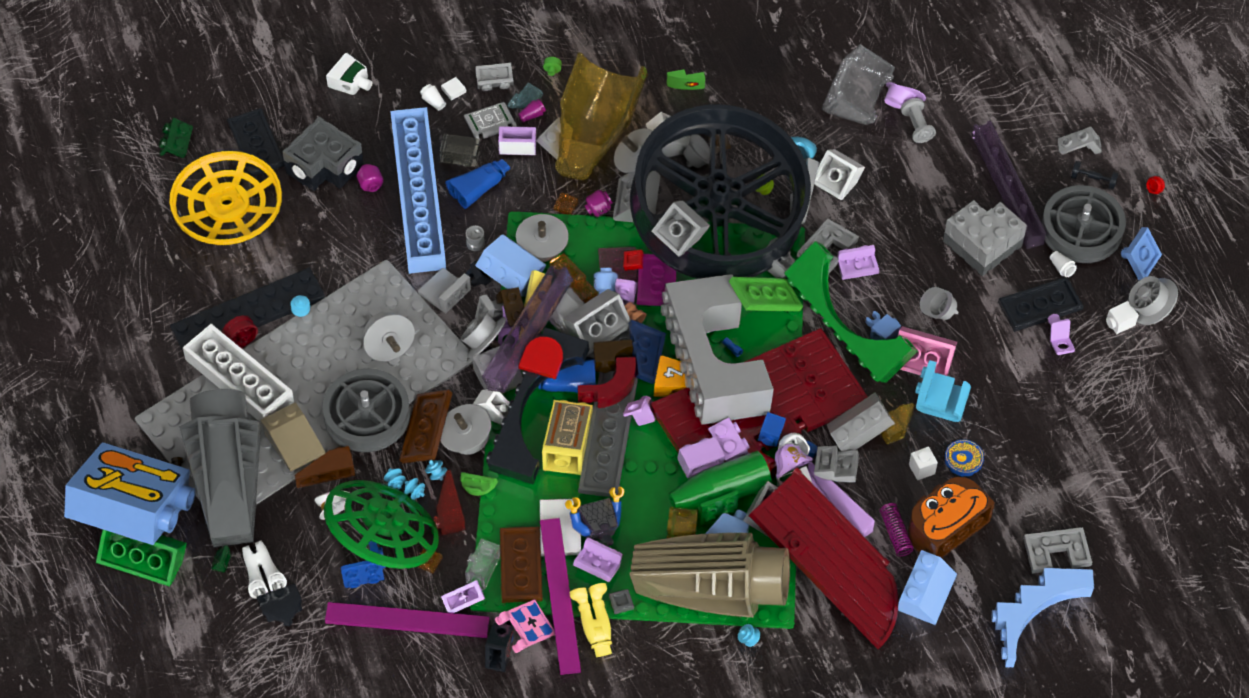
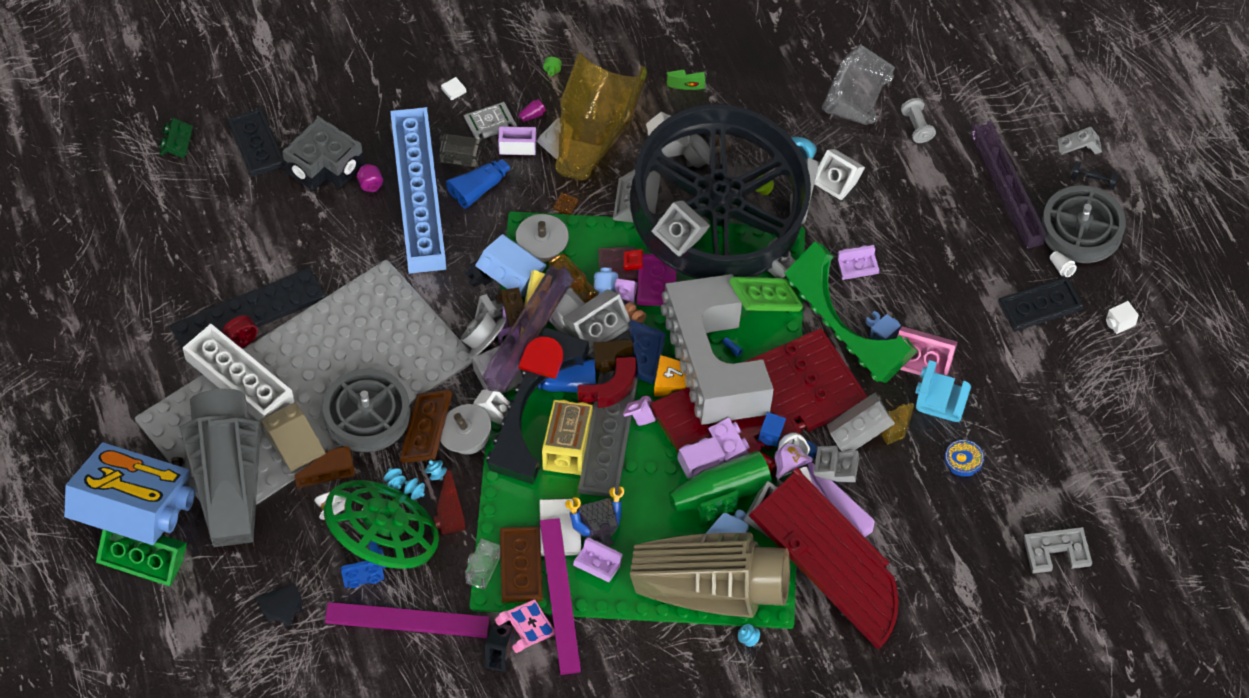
yellow dish [170,151,282,245] -> none
dark green slope [211,545,231,572] -> none
white piece [242,541,287,599] -> none
medium azure wheel [291,295,310,317] -> none
white torso [326,53,372,95] -> none
light grey piece [363,312,415,361] -> none
clear orange tile [417,548,443,574] -> none
light grey bracket [418,268,471,314] -> none
white cone [420,84,446,111] -> none
lavender slope [441,580,485,613] -> none
bright green tile [460,472,498,496] -> none
light grey wheel [466,225,485,251] -> none
light grey bracket [475,63,514,91] -> none
clear light blue slope [507,83,543,108] -> none
light yellow piece [569,583,612,657] -> none
magenta head [584,190,613,217] -> none
dark grey tile [609,589,634,615] -> none
light grey piece [614,128,652,173] -> none
clear yellow brick [667,507,698,538] -> none
light grey plate [797,219,859,273] -> none
magenta piece [880,503,914,556] -> none
lavender piece [885,82,926,109] -> none
light blue slope [898,550,957,625] -> none
brick [908,477,995,558] -> none
white brick [909,447,938,481] -> none
light grey piece [920,287,959,320] -> none
light grey piece [943,200,1027,277] -> none
light blue arch [991,568,1094,667] -> none
lavender bracket [1048,314,1075,355] -> none
medium blue tile [1121,227,1162,280] -> none
light grey piece [1129,276,1178,325] -> none
red plate [1146,176,1165,194] -> none

